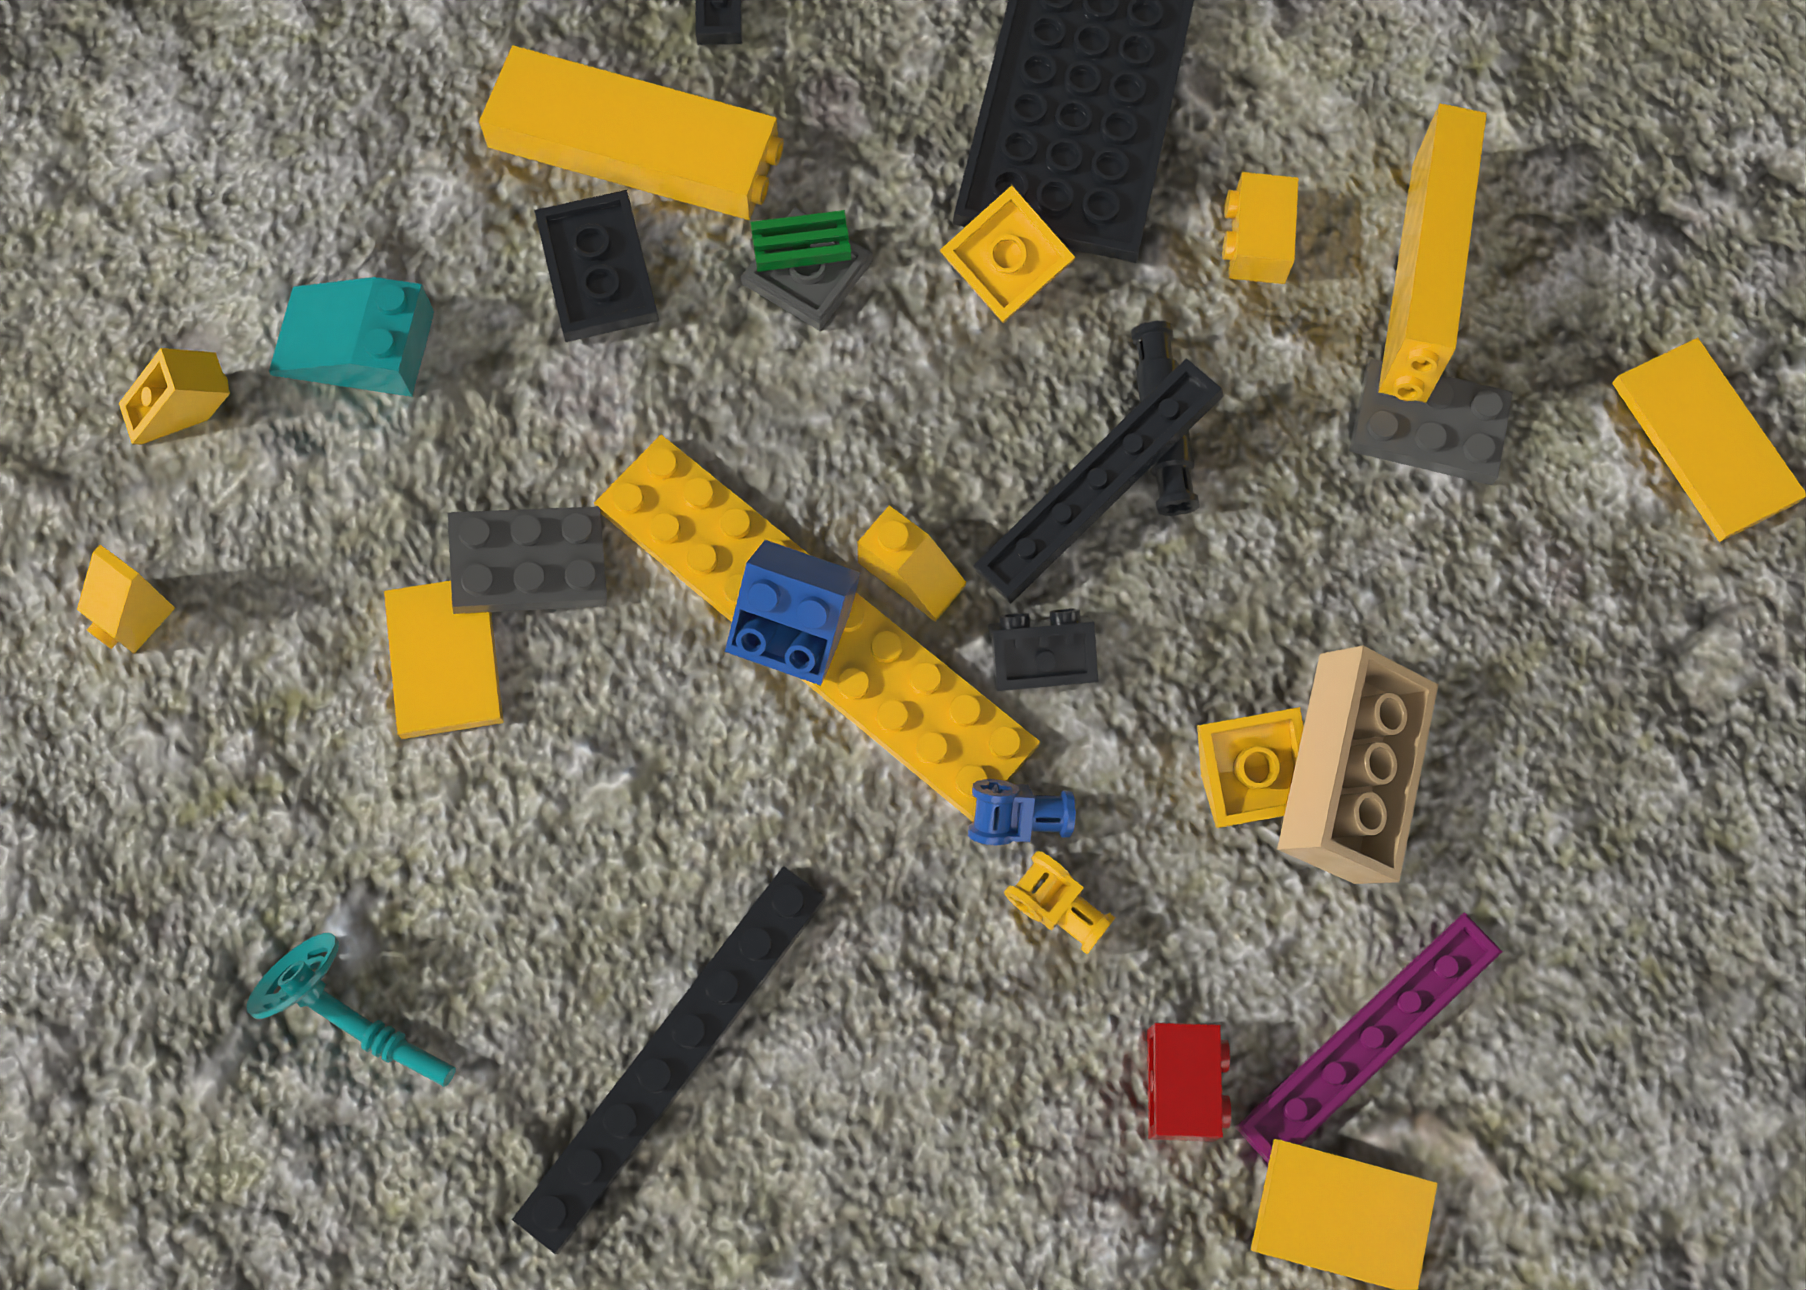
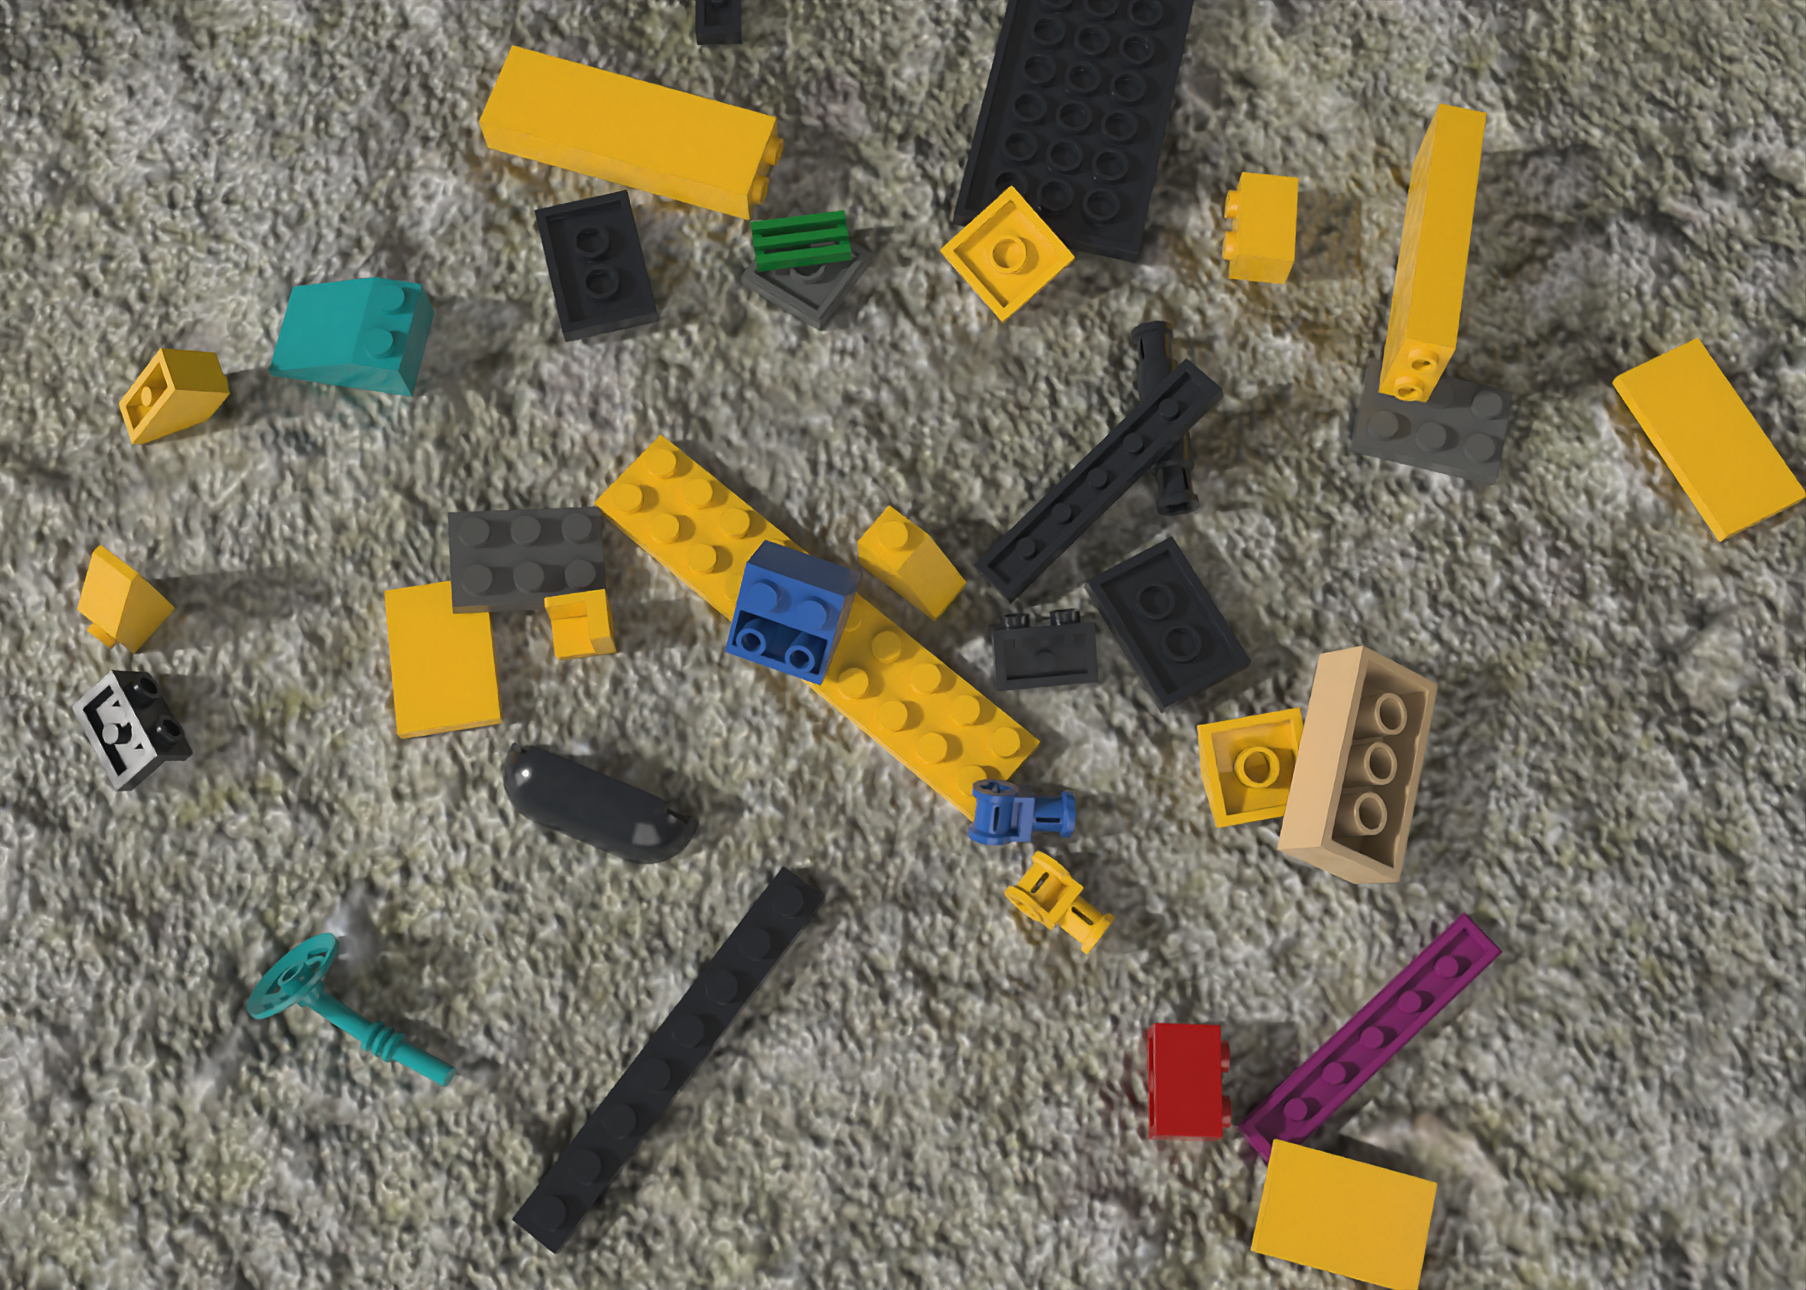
none -> black bracket [71,670,193,791]
none -> black brick [502,743,699,864]
none -> yellow panel [544,589,617,661]
none -> black plate [1084,536,1251,714]

